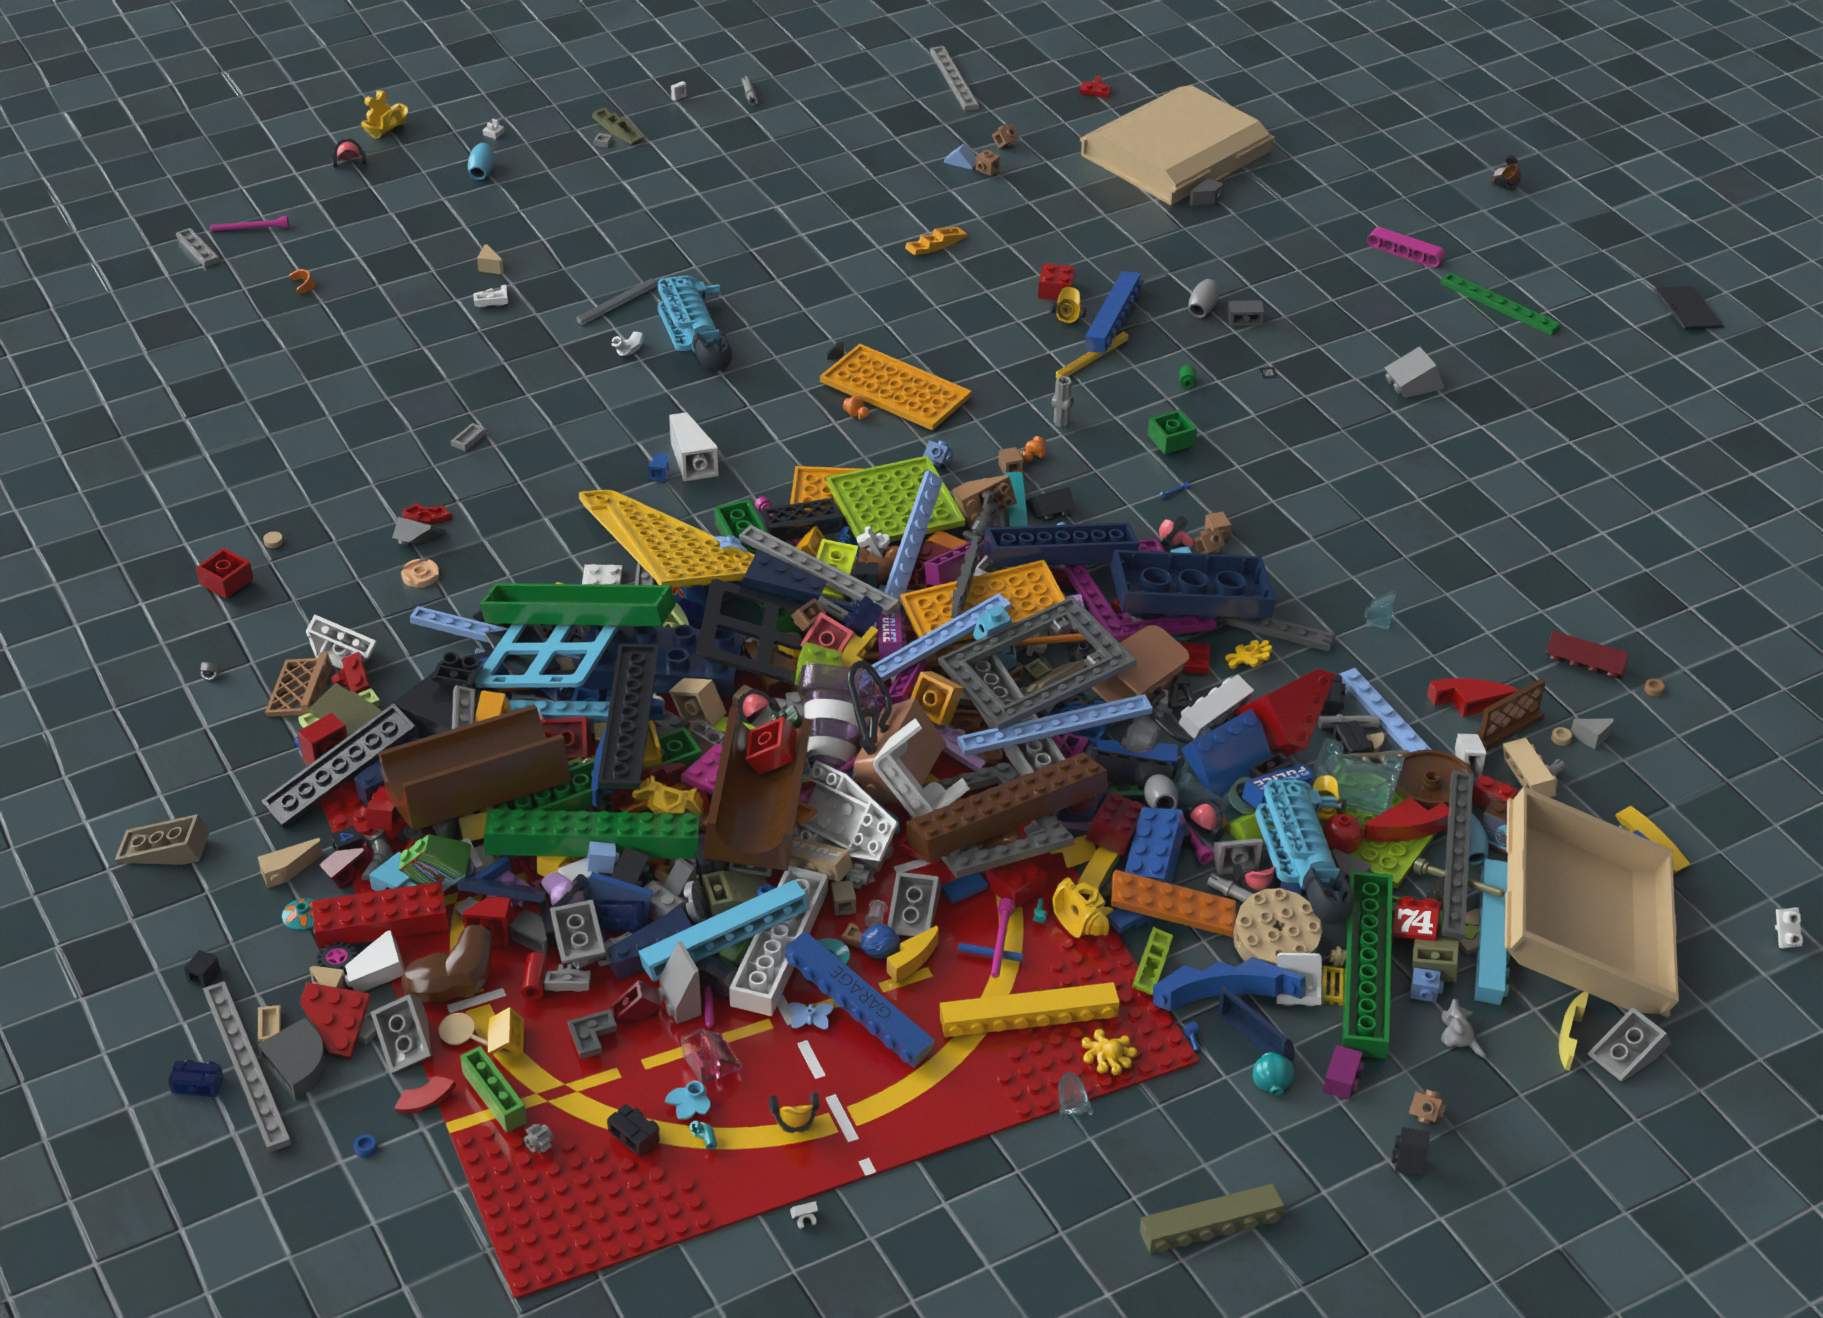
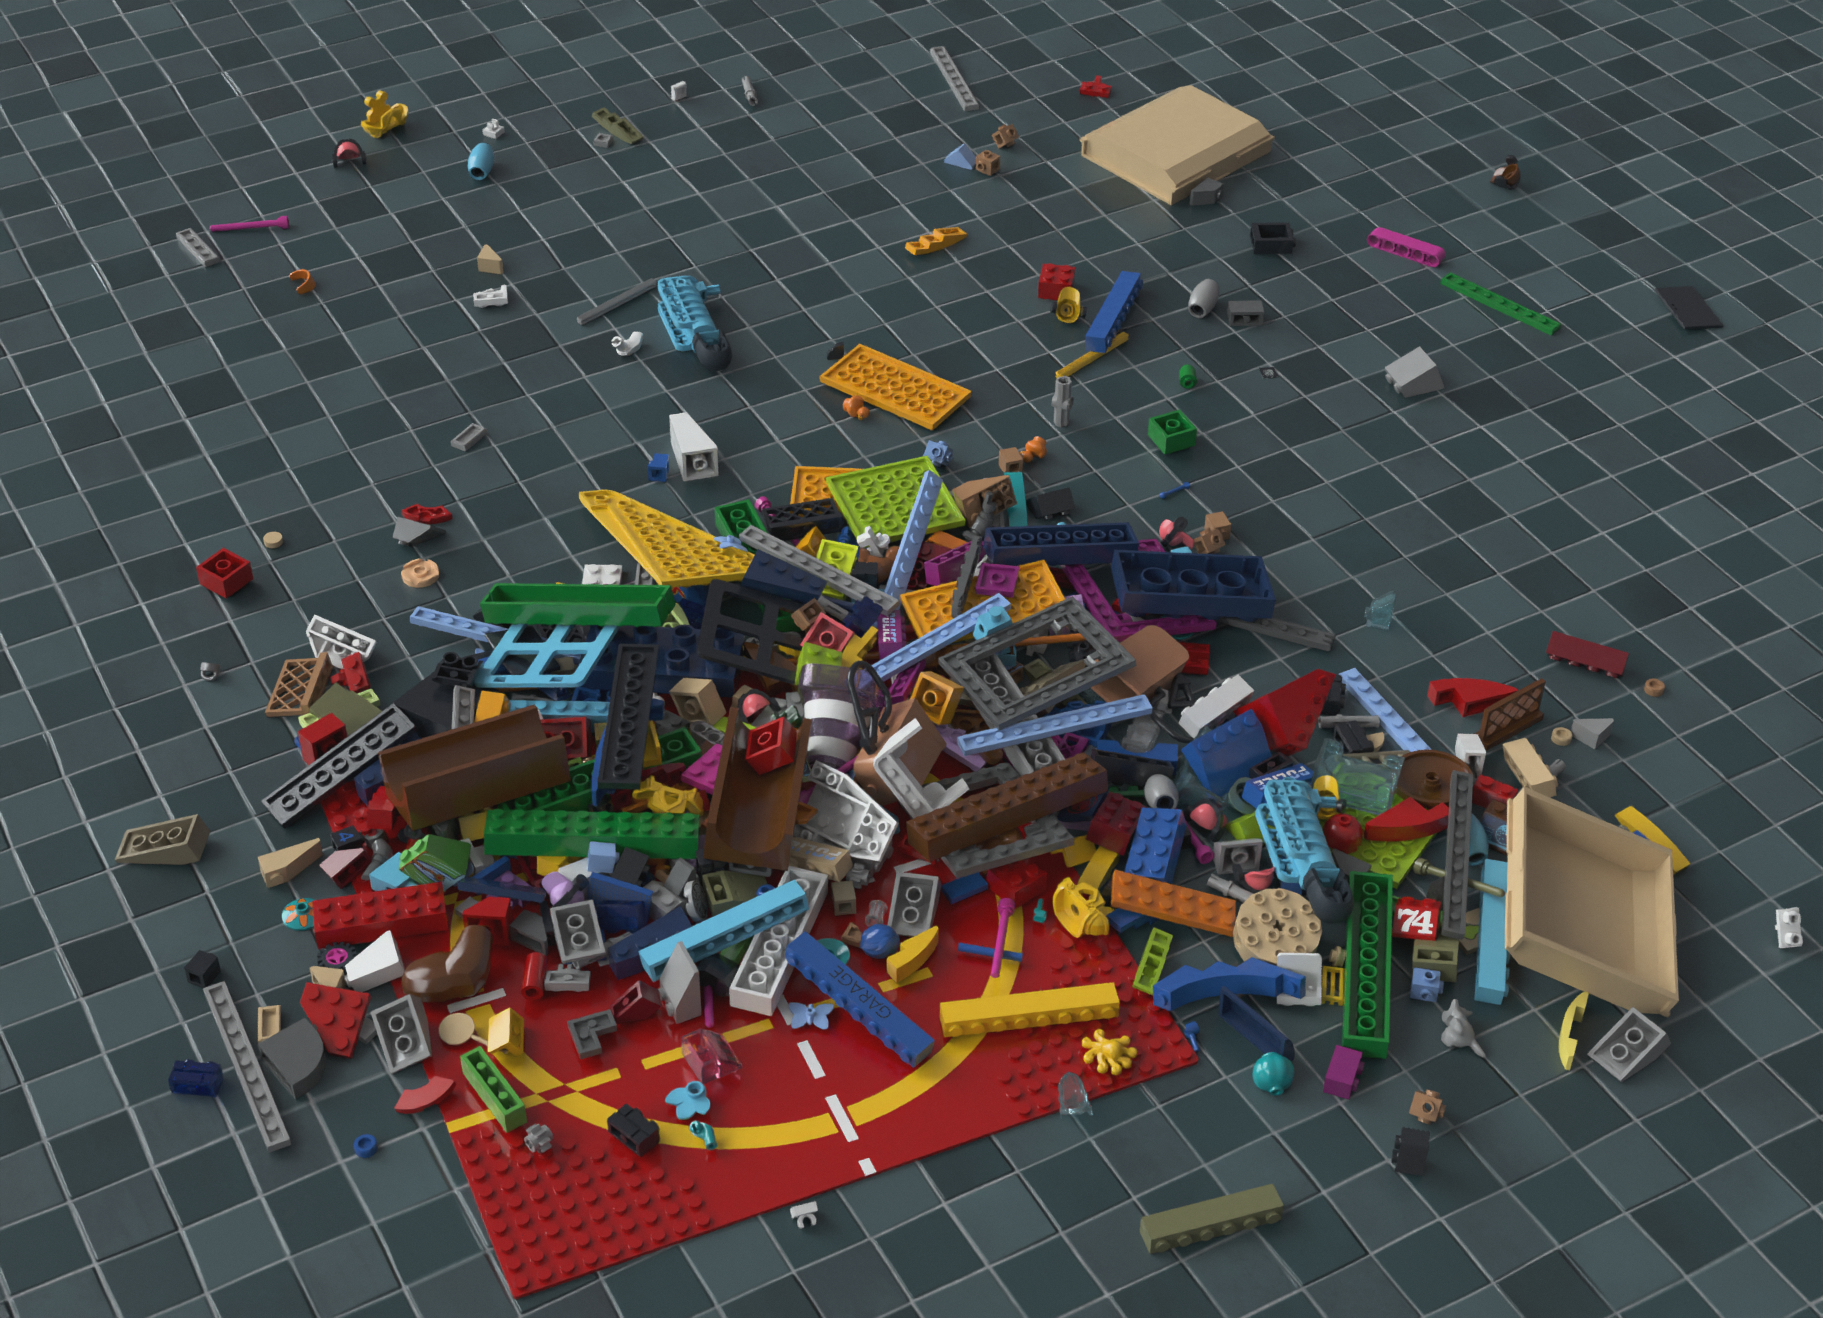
cap [769,1092,819,1133] -> none
yellow animal [1225,640,1273,669] -> none
none -> magenta plate [976,563,1019,598]
none -> black window [1250,222,1296,254]

